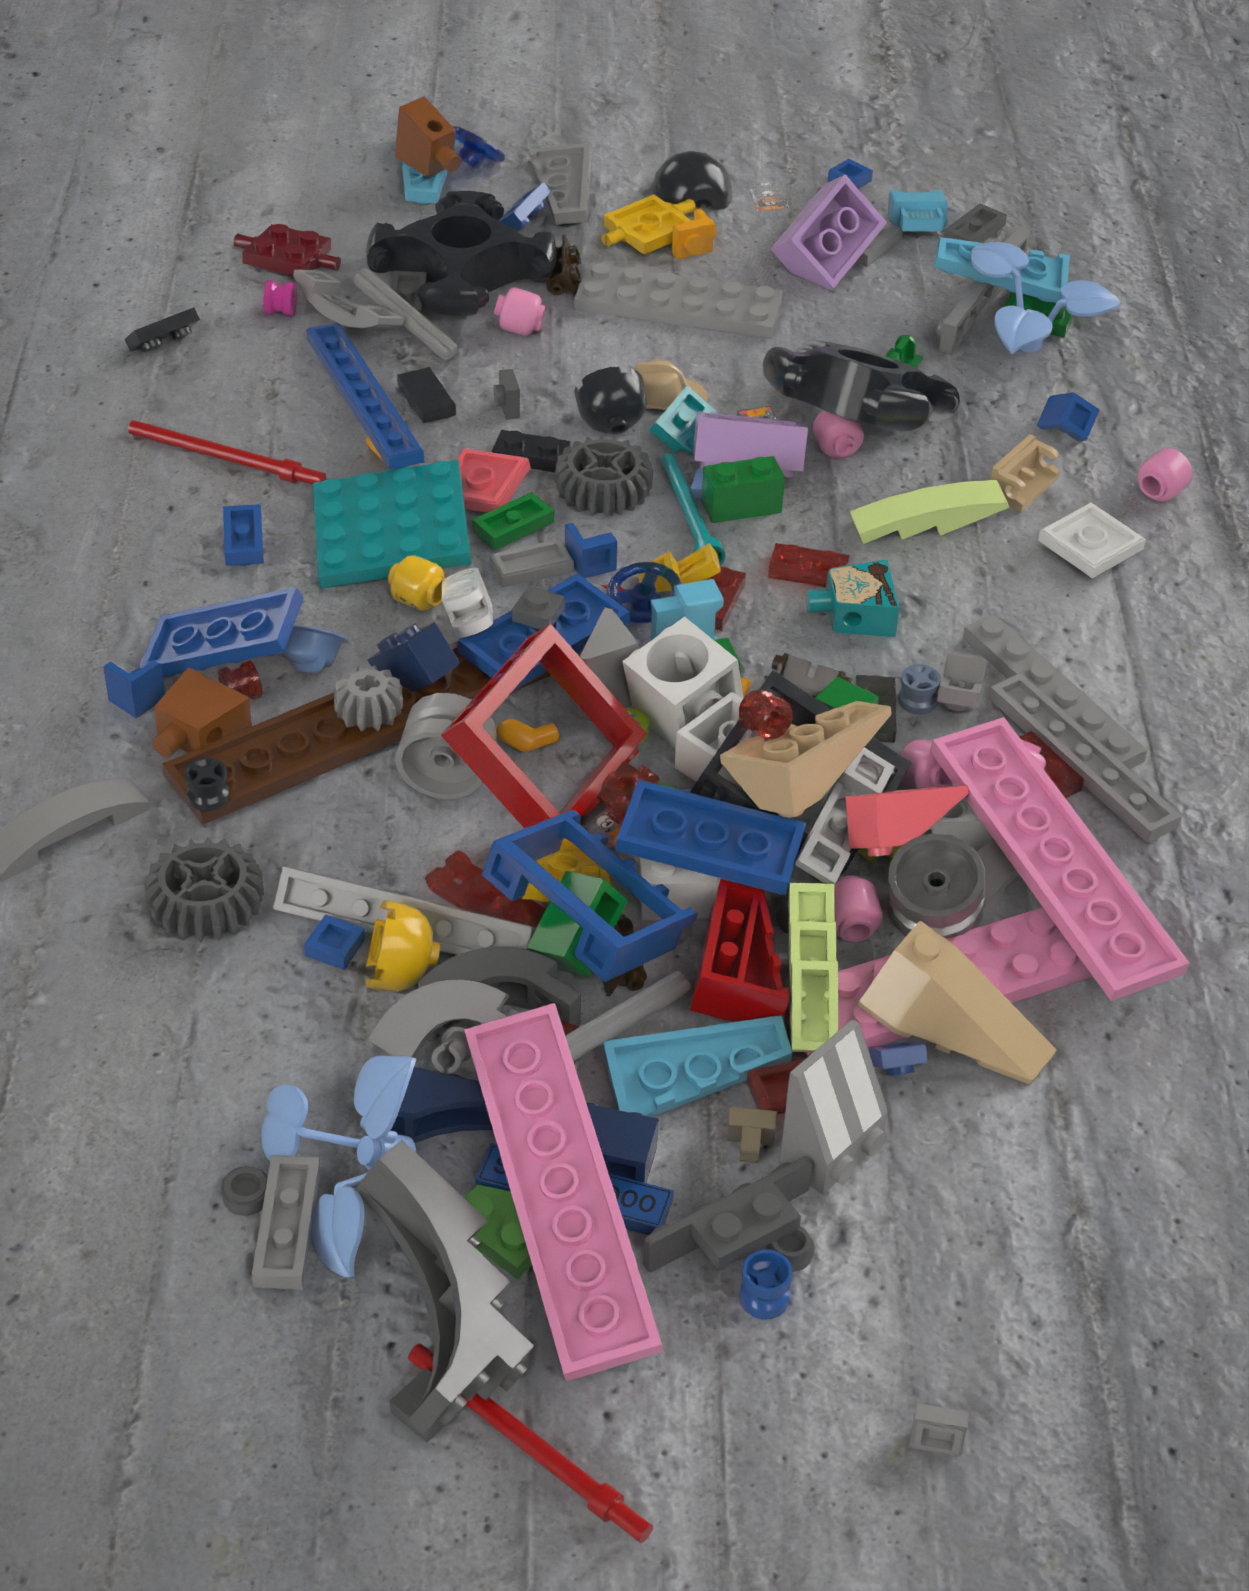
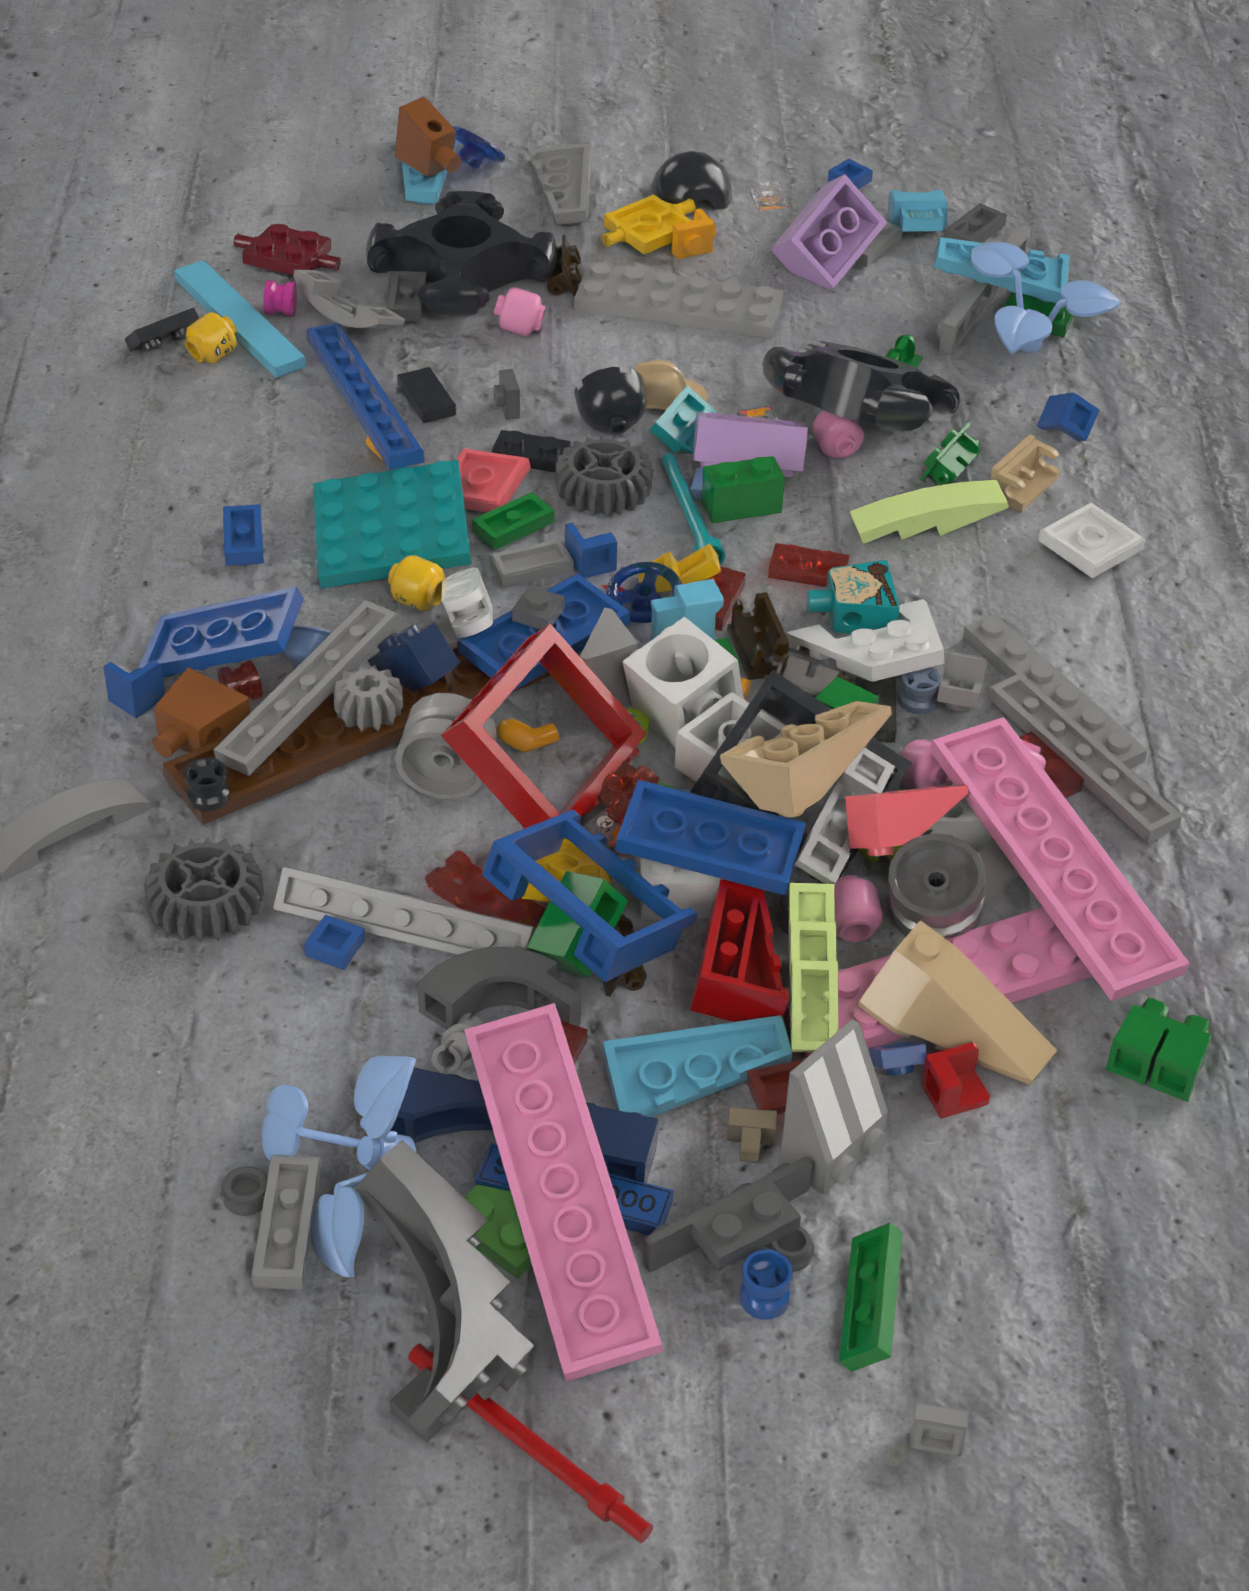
red bar [128,420,326,485] -> none
light grey axle [354,268,457,361] -> none
yellow cylinder [365,900,440,992] -> none
light grey arch [367,980,520,1058] -> none
plate [498,182,551,231] -> none
light grey axle [565,971,690,1062] -> none
clear red wheel [739,689,792,739] -> none
bright pink head [1137,448,1193,502] -> none
none -> medium azure tile [174,260,306,378]
none -> yellow head [184,312,237,364]
none -> light grey plate [214,600,399,776]
none -> dark brown hinge [727,592,789,680]
none -> white wing [787,599,944,682]
none -> green plate [839,1222,903,1372]
none -> green hinge [919,422,980,485]
none -> red panel [921,1042,990,1119]
none -> green hips [1105,998,1212,1102]

